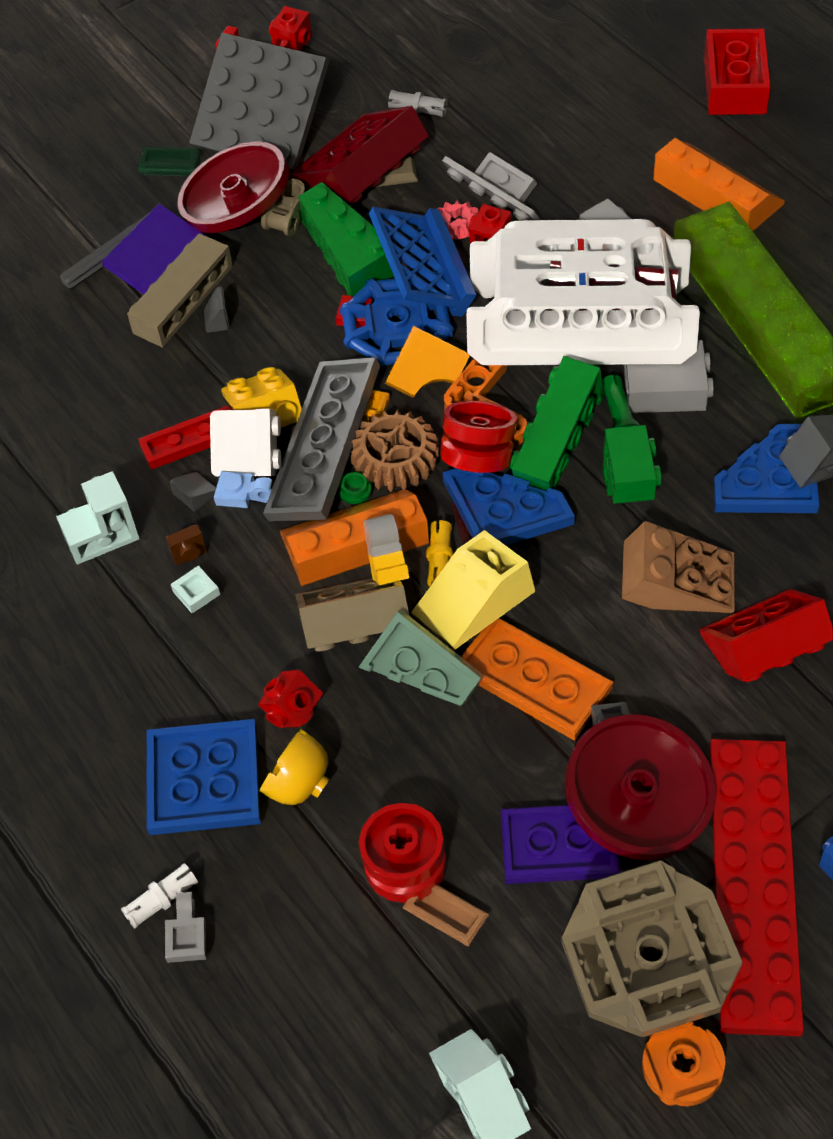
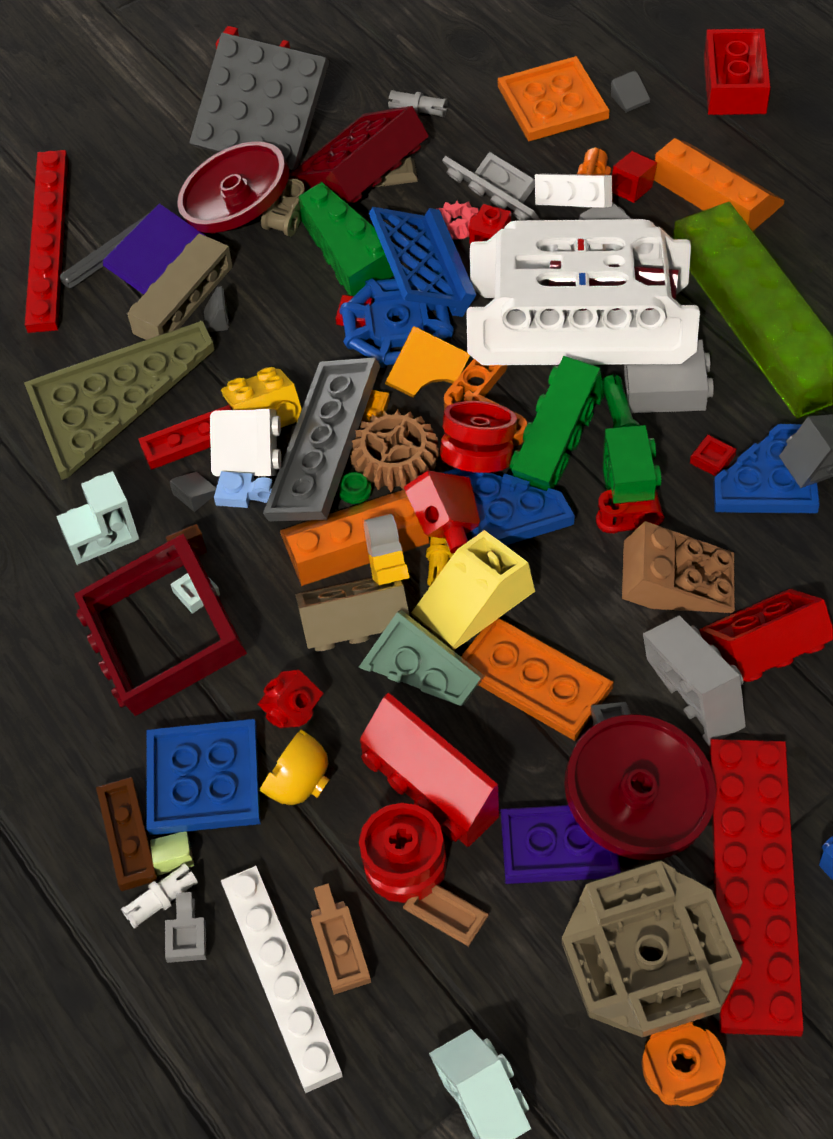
clear green tile [138,147,201,176] -> none
red brick [269,6,312,51] -> none
none -> olive wing [24,321,214,480]
none -> red plate [25,150,68,333]
none -> dark red window [74,533,247,716]
none -> reddish brown plate [96,777,158,892]
none -> yellowish green slope [150,831,194,876]
none -> white plate [221,866,343,1093]
none -> medium nougat hinge [311,883,371,995]
none -> slope [360,693,499,847]
none -> red torso [404,470,480,554]
none -> orange plate [498,56,609,142]
none -> white plate [535,173,612,208]
none -> orange plant [577,147,613,202]
none -> red piece [596,489,664,534]
none -> dark grey slope [611,71,650,113]
none -> red brick [612,151,657,203]
none -> light grey wedge [643,615,746,746]
none -> red tile [690,435,736,476]

